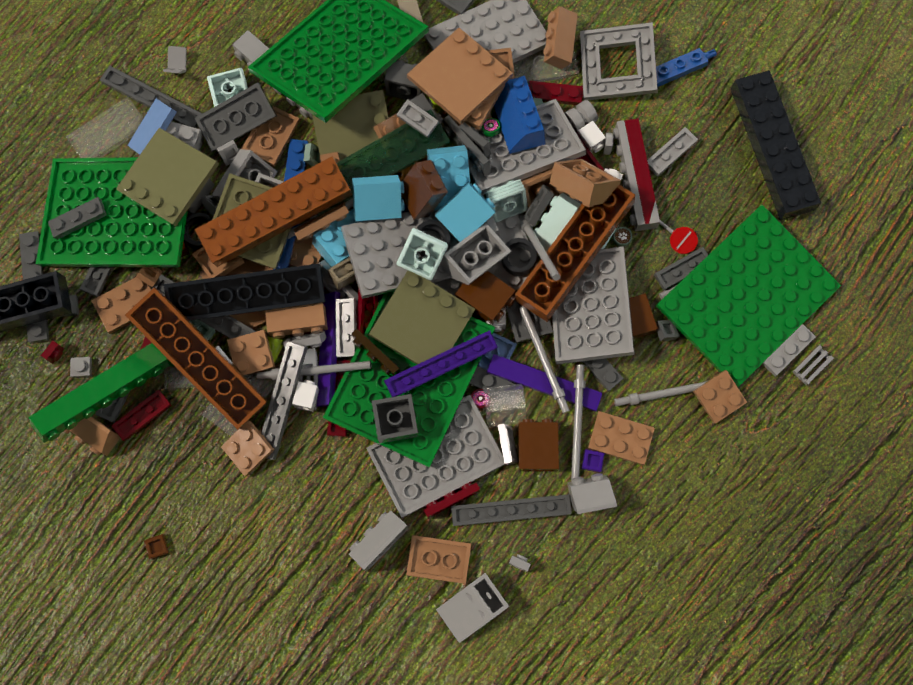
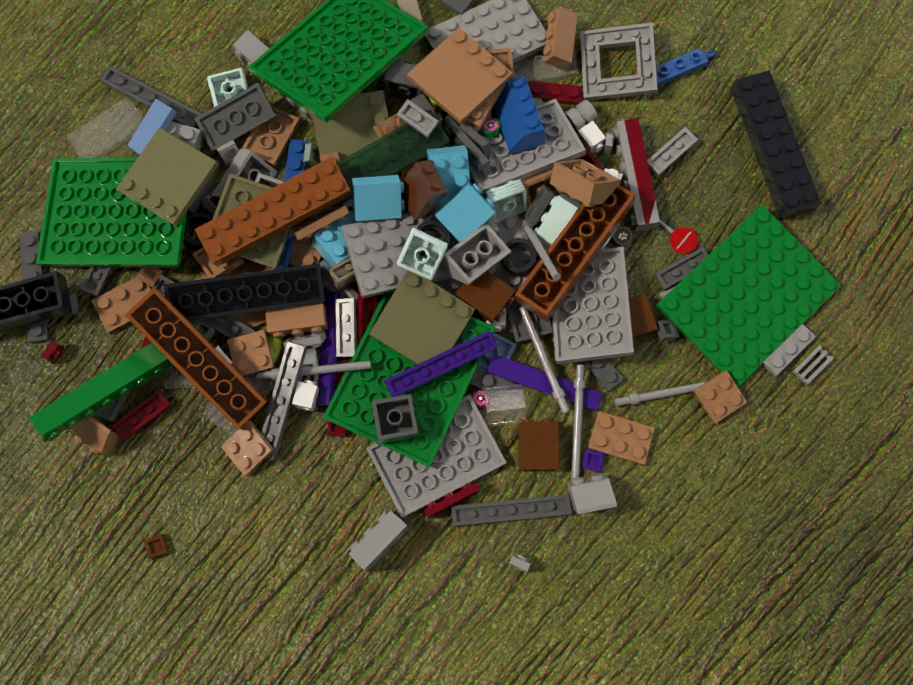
dark grey plate [48,197,107,240] -> none
light grey plate [70,357,92,378] -> none
light grey bracket [163,46,187,73] -> none
dark brown plate [351,328,400,376] -> none
medium nougat plate [406,535,471,584] -> none
light grey slope [436,573,509,643] -> none
tile [498,424,518,465] -> none

